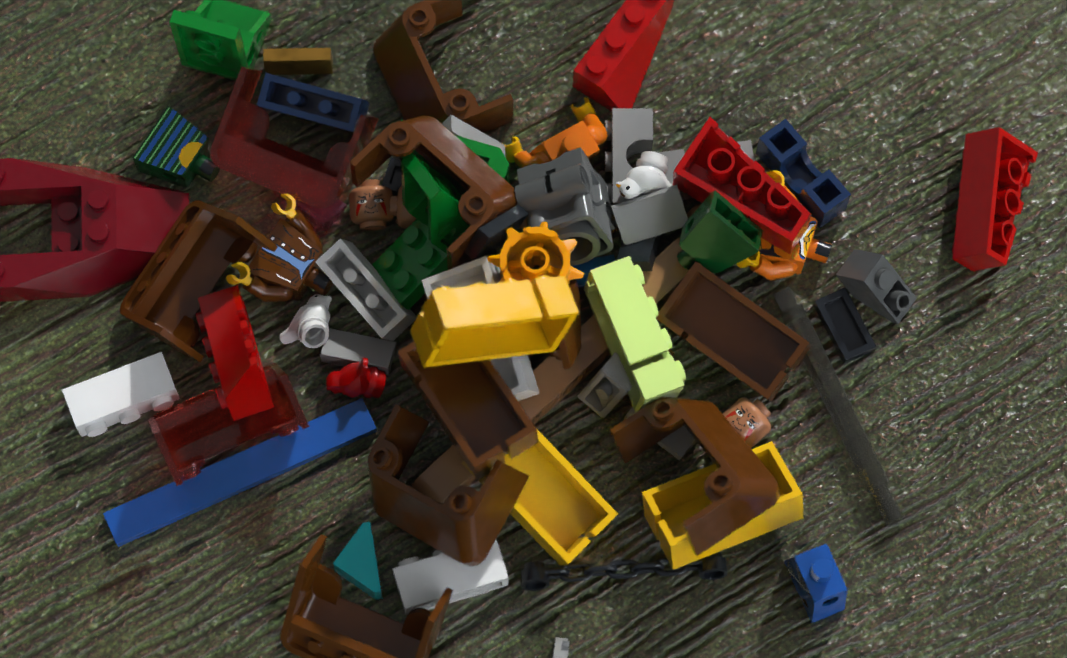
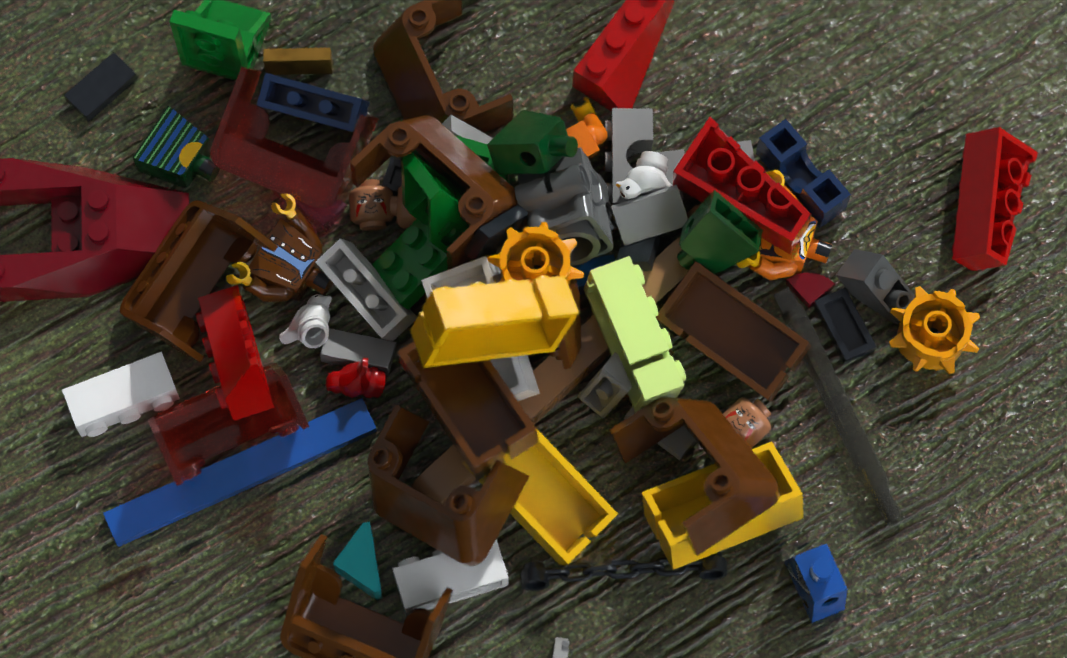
none -> black tile [64,52,138,122]
none -> dark green torso [487,110,578,174]
none -> dark red tile [786,272,835,309]
none -> light orange brick [889,286,980,375]

